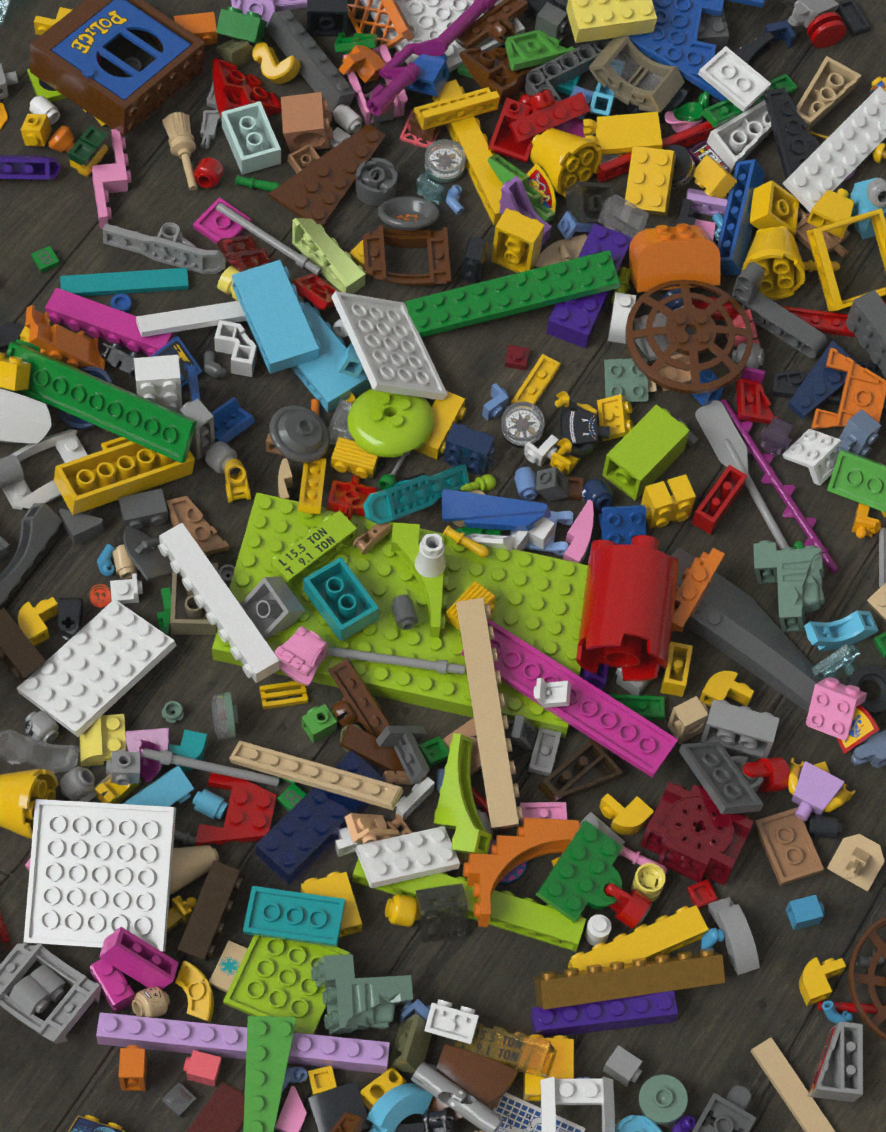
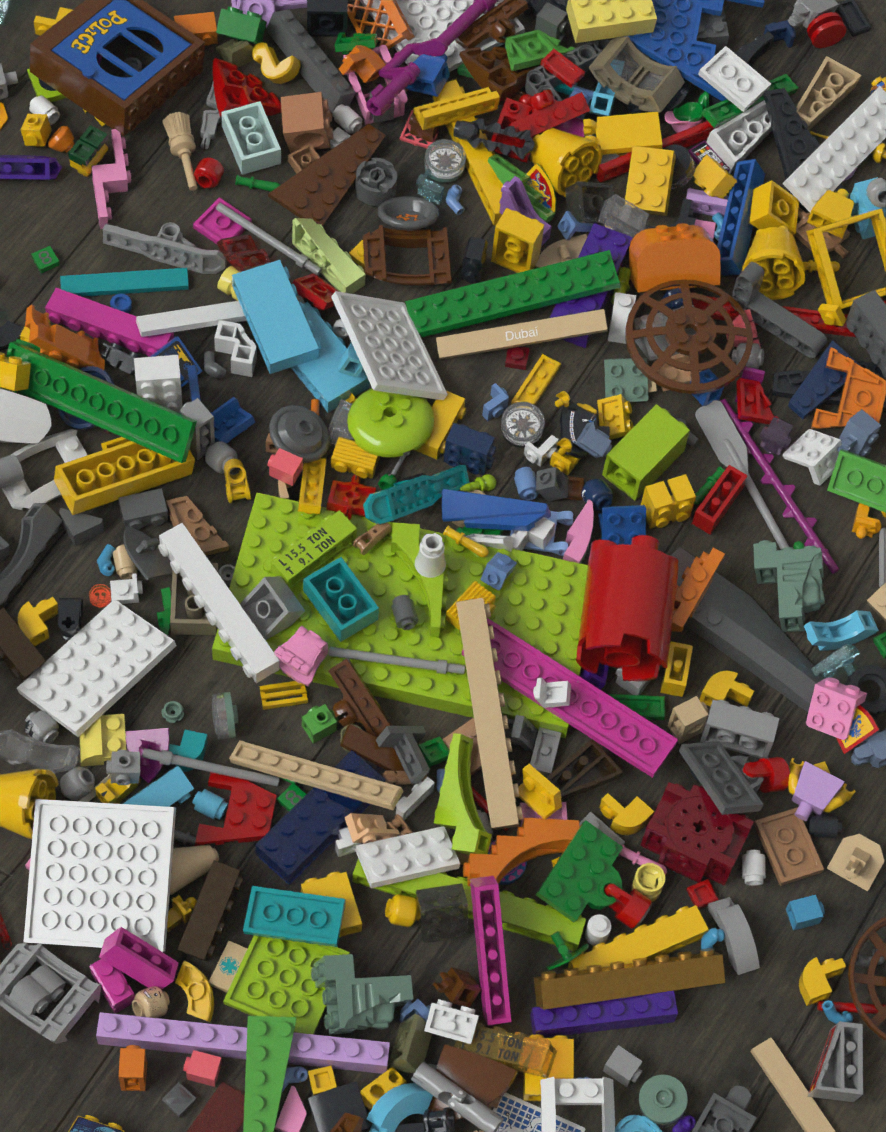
none -> coral brick [267,448,303,486]
none -> reddish brown brick [433,967,481,1008]
none -> tan tile [436,309,608,360]
none -> black sword [453,119,535,160]
none -> dark pink brick [470,876,511,1025]
none -> medium blue bracket [481,552,517,590]
none -> yellow bracket [518,764,562,819]
none -> red tile [540,49,585,88]
none -> green shield [546,931,589,970]
none -> sand blue window [575,422,612,458]
none -> green piece [694,467,725,505]
none -> white brick [742,850,766,886]
none -> yellow plate [818,304,846,326]

